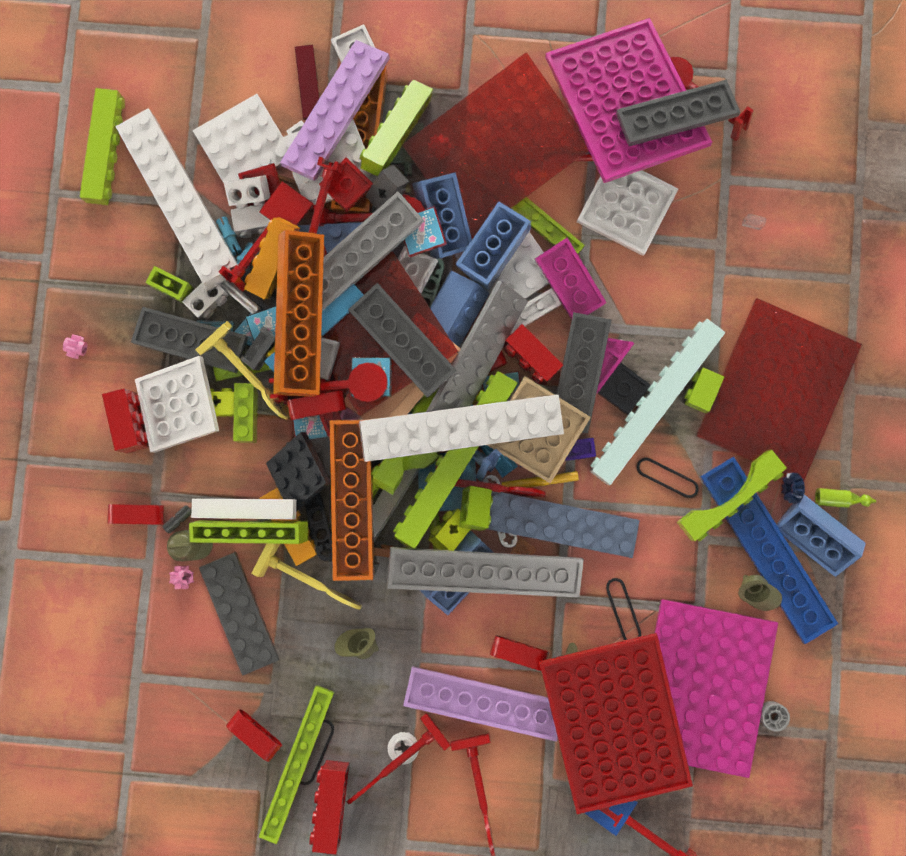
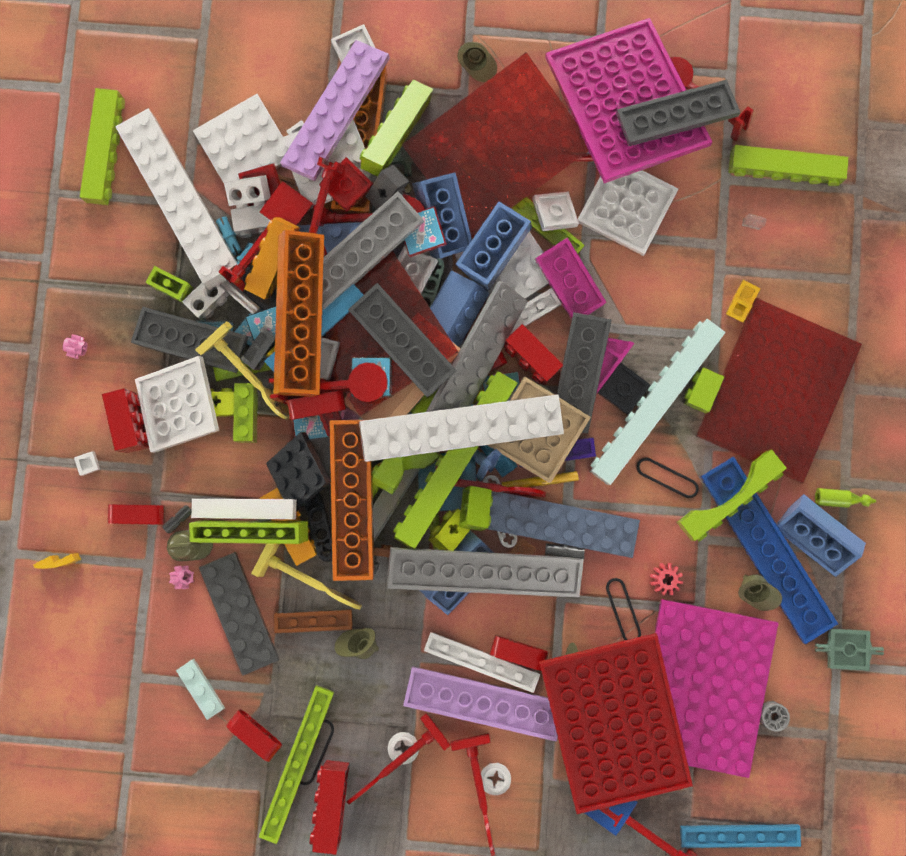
dark red tile [295,44,320,120] -> none
dark blue gear [781,473,805,504] -> none
none -> yellow slope [33,553,82,569]
none -> white plate [74,451,100,476]
none -> light aqua plate [176,659,225,720]
none -> dark orange plate [274,609,353,633]
none -> white plate [424,632,540,693]
none -> olive piece [457,42,498,82]
none -> white gear [481,762,511,795]
none -> white tile [532,191,579,231]
none -> dark grey pin [545,543,585,559]
none -> coral gear [650,563,683,596]
none -> dark azure tile [680,824,801,848]
none -> yellow slope [726,280,761,322]
none -> lime brick [728,145,849,186]
none -> sand green plate [815,628,884,671]

